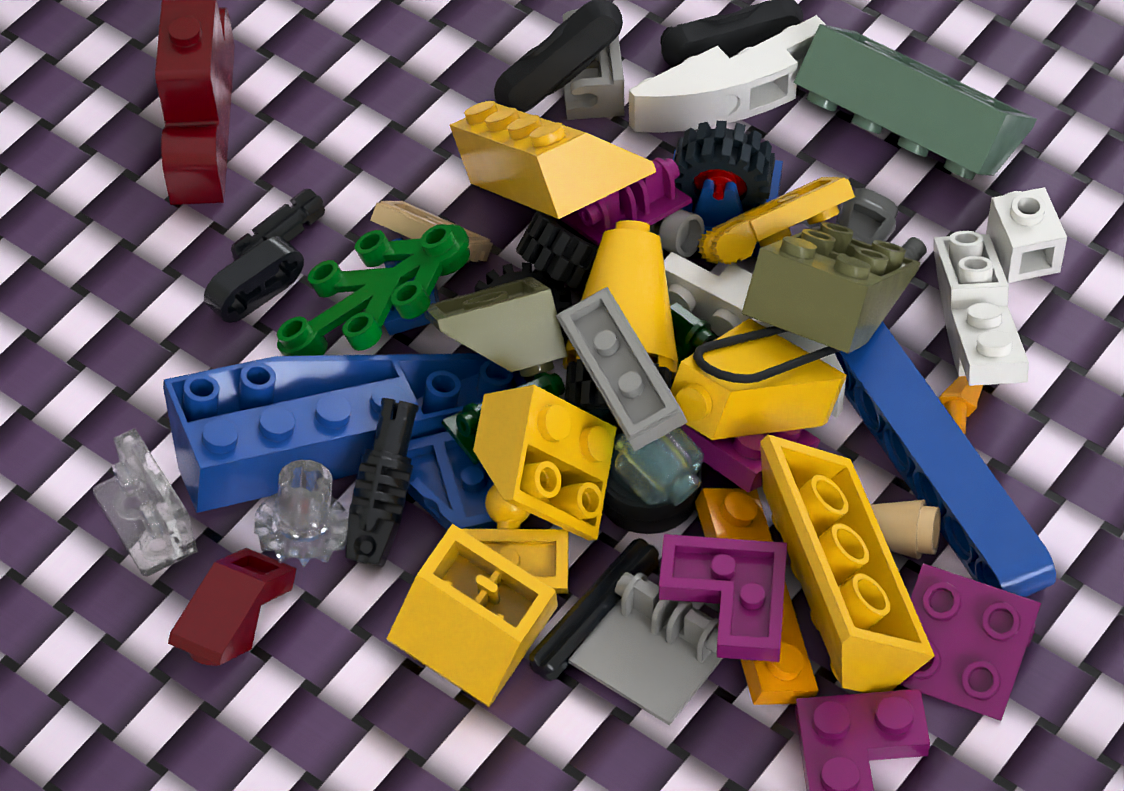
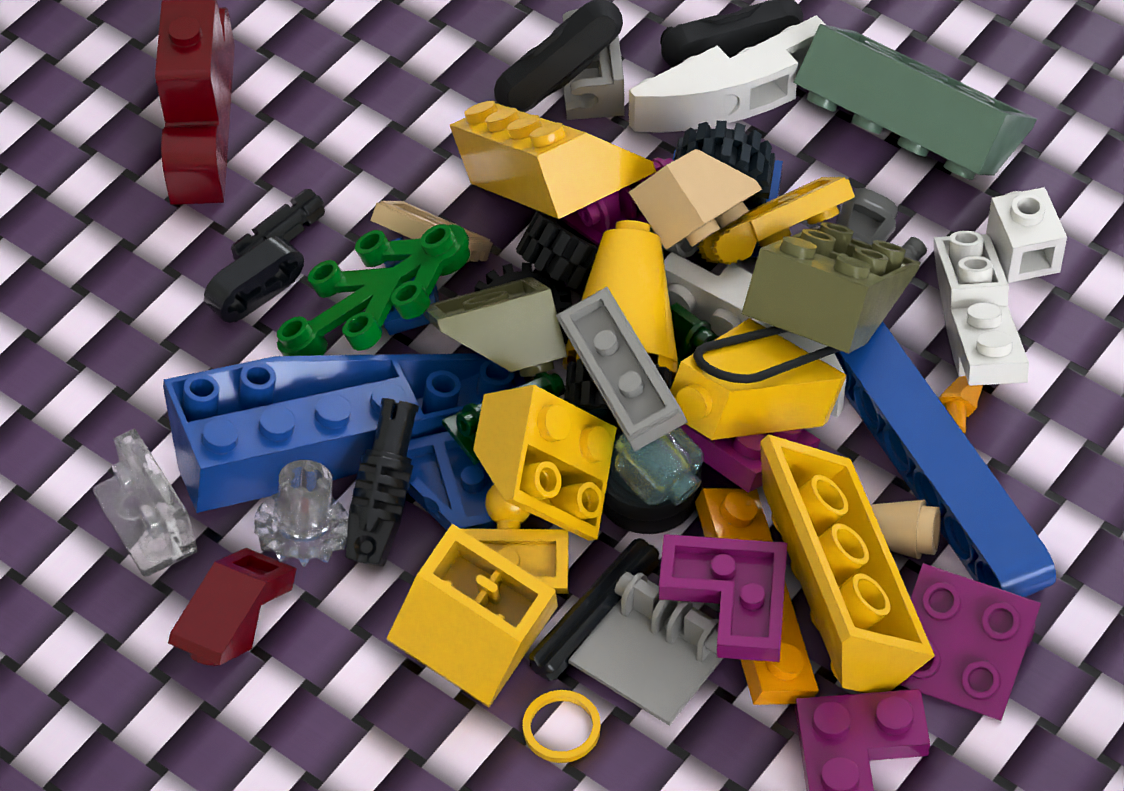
none -> yellow piece [522,690,601,763]
none -> tan slope [629,149,762,250]

